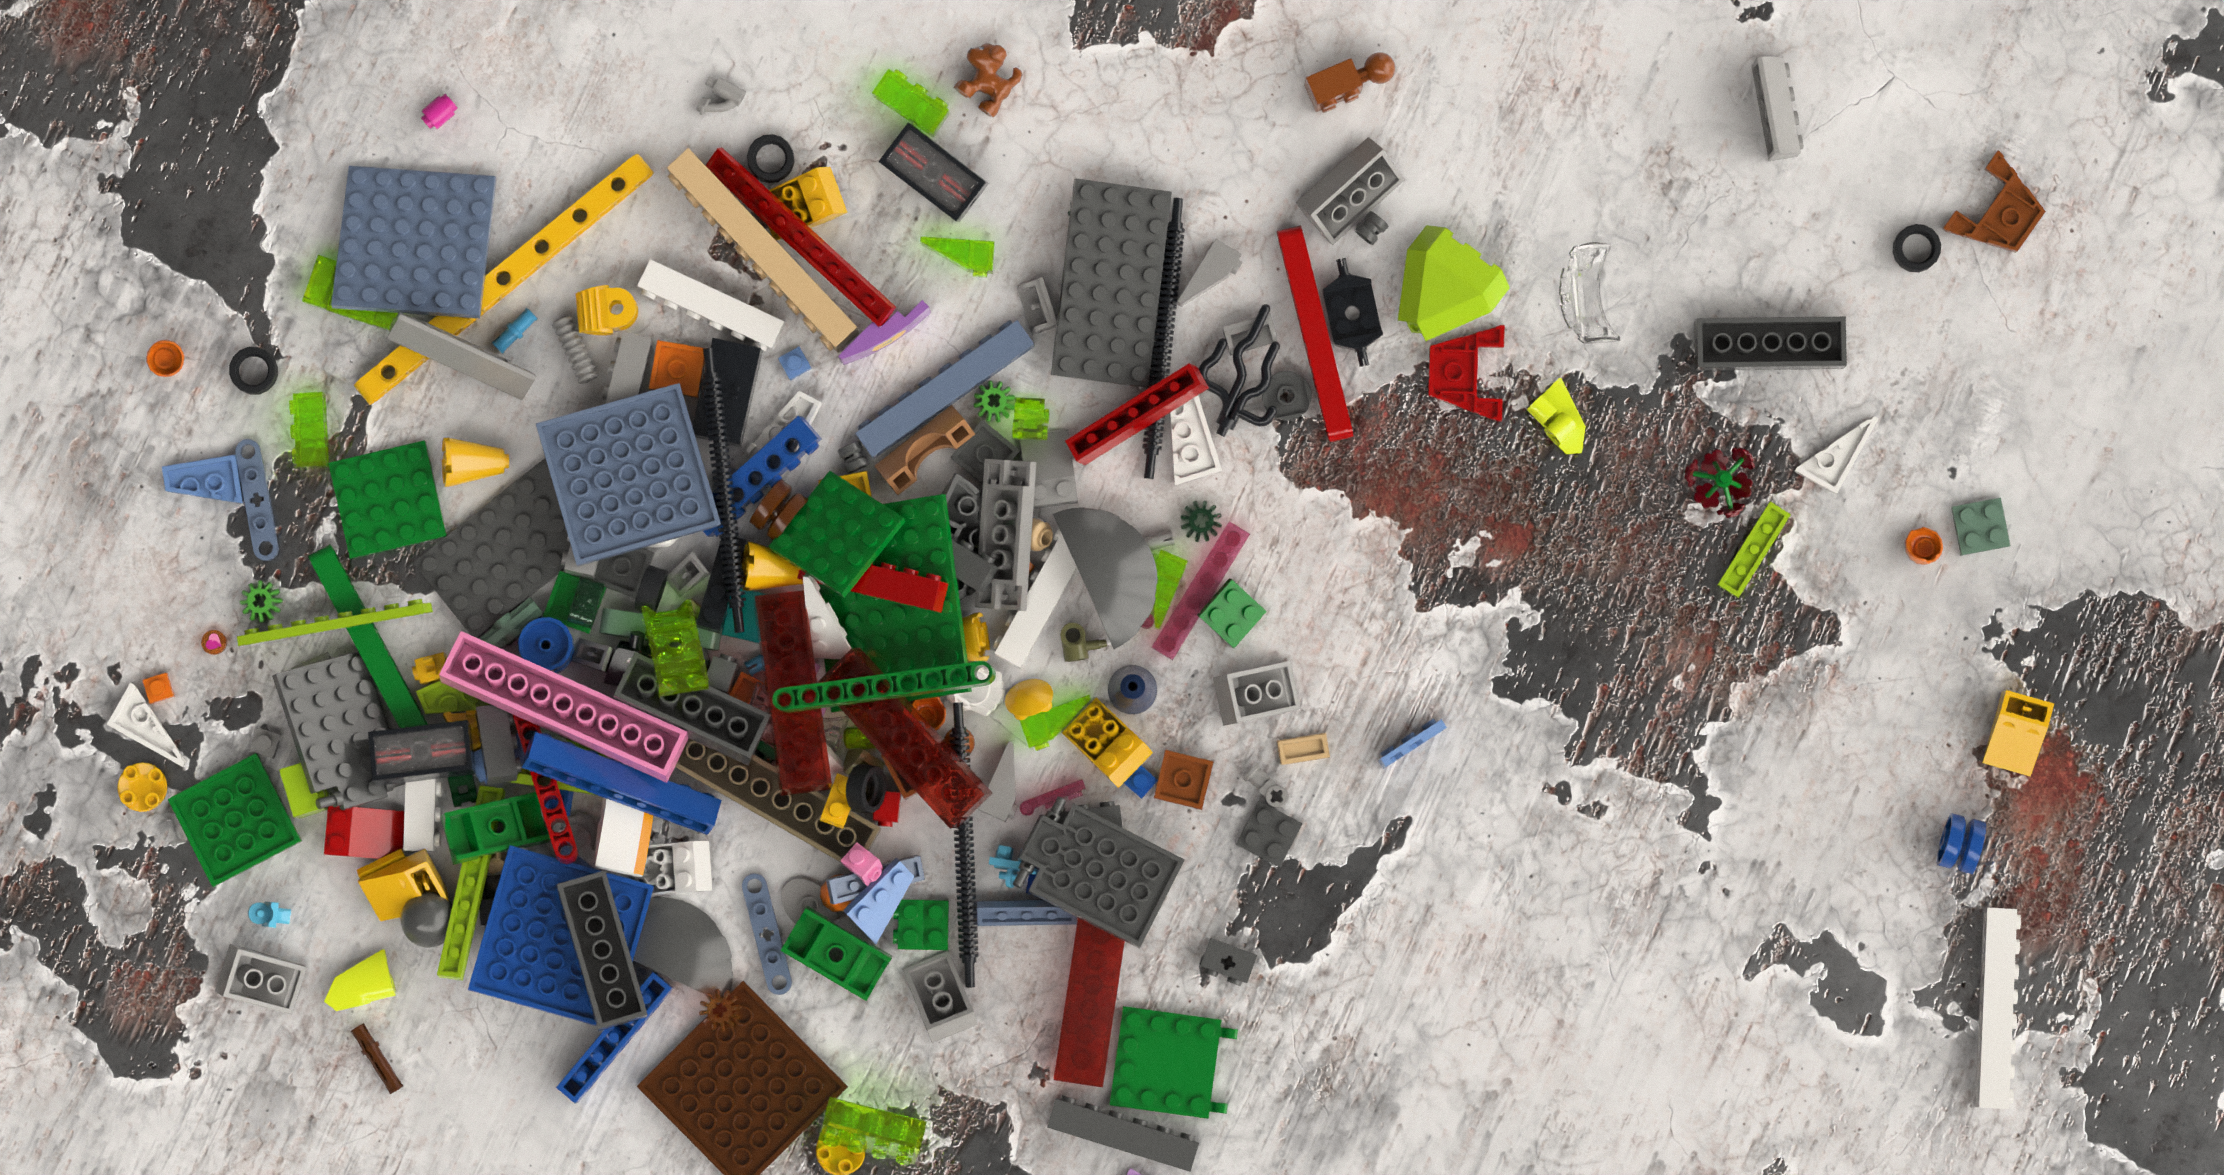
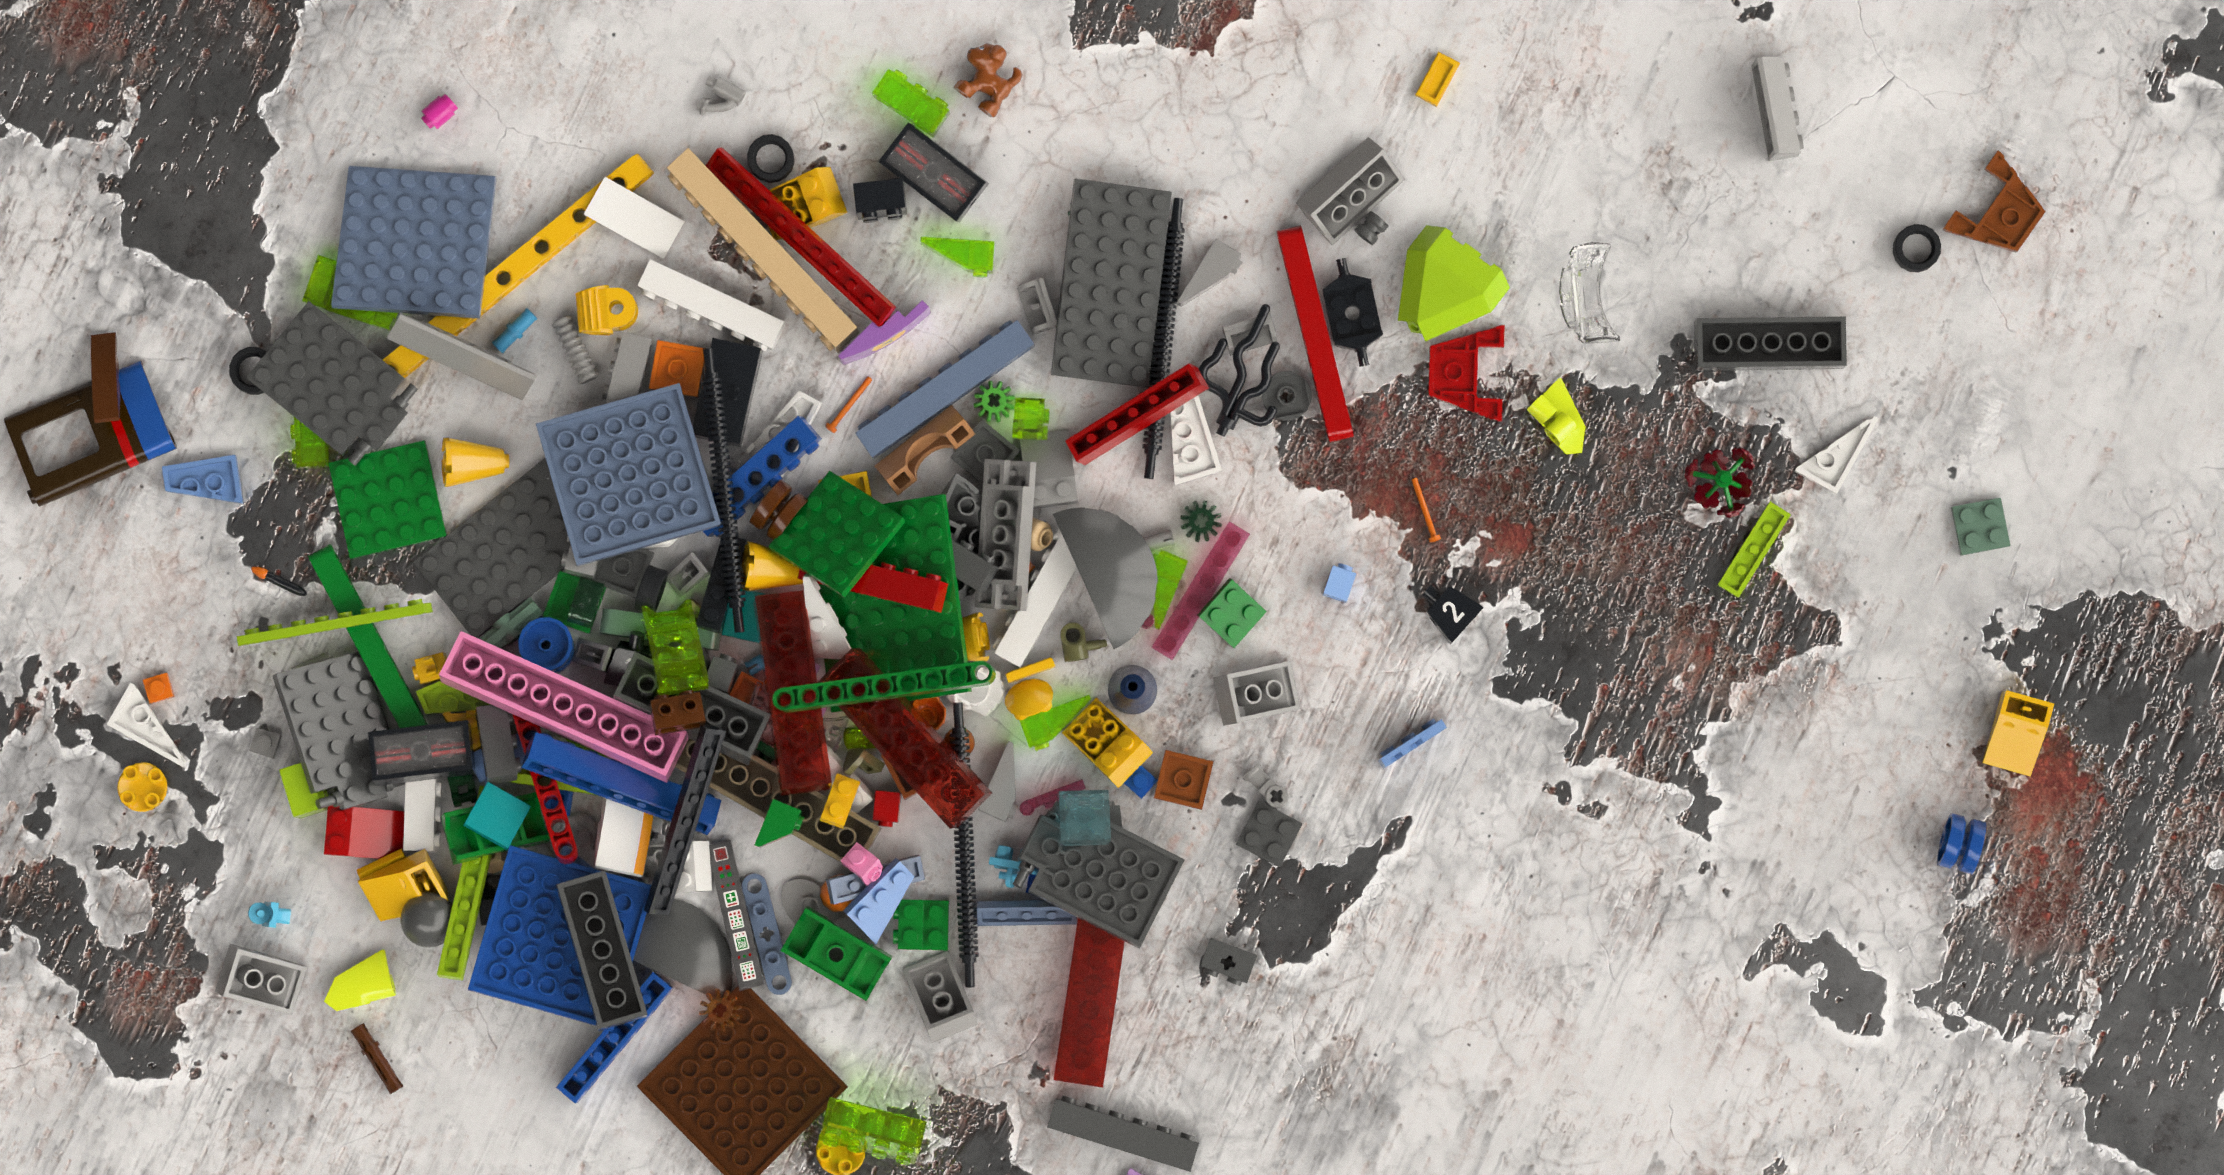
orange hair [146,340,185,377] -> none
green plate [168,753,302,887] -> none
clear orange tile [201,630,227,655] -> none
sand blue piece [235,439,279,561] -> none
bright green gear [240,580,283,623] -> none
medium blue plate [778,346,812,381] -> none
dark grey wheel [838,441,869,474] -> none
black tyre [846,764,887,813] -> none
green plate [1110,1006,1238,1119] -> none
tan tile [1277,733,1330,765] -> none
dark orange brick [1304,52,1395,113] -> none
orange hair [1905,527,1943,565] -> none
white brick [1975,908,2021,1109] -> none
none -> dark brown piece [4,360,177,507]
none -> reddish brown slope [91,332,120,423]
none -> dark grey plate [246,301,418,466]
none -> black piece [251,566,307,596]
none -> teal tile [463,782,531,850]
none -> white sticker [584,177,685,259]
none -> black plate [644,725,726,916]
none -> reddish brown brick [650,690,706,736]
none -> flat silver tile [709,840,764,991]
none -> green slope [754,799,804,848]
none -> orange piece [825,377,872,433]
none -> black brick [853,178,907,223]
none -> yellow tile [1005,657,1055,684]
none -> clear light blue brick [1057,790,1111,846]
none -> light blue brick [1323,563,1356,603]
none -> orange piece [1411,478,1441,543]
none -> yellow tile [1415,51,1460,107]
none -> black torso [1422,584,1484,644]

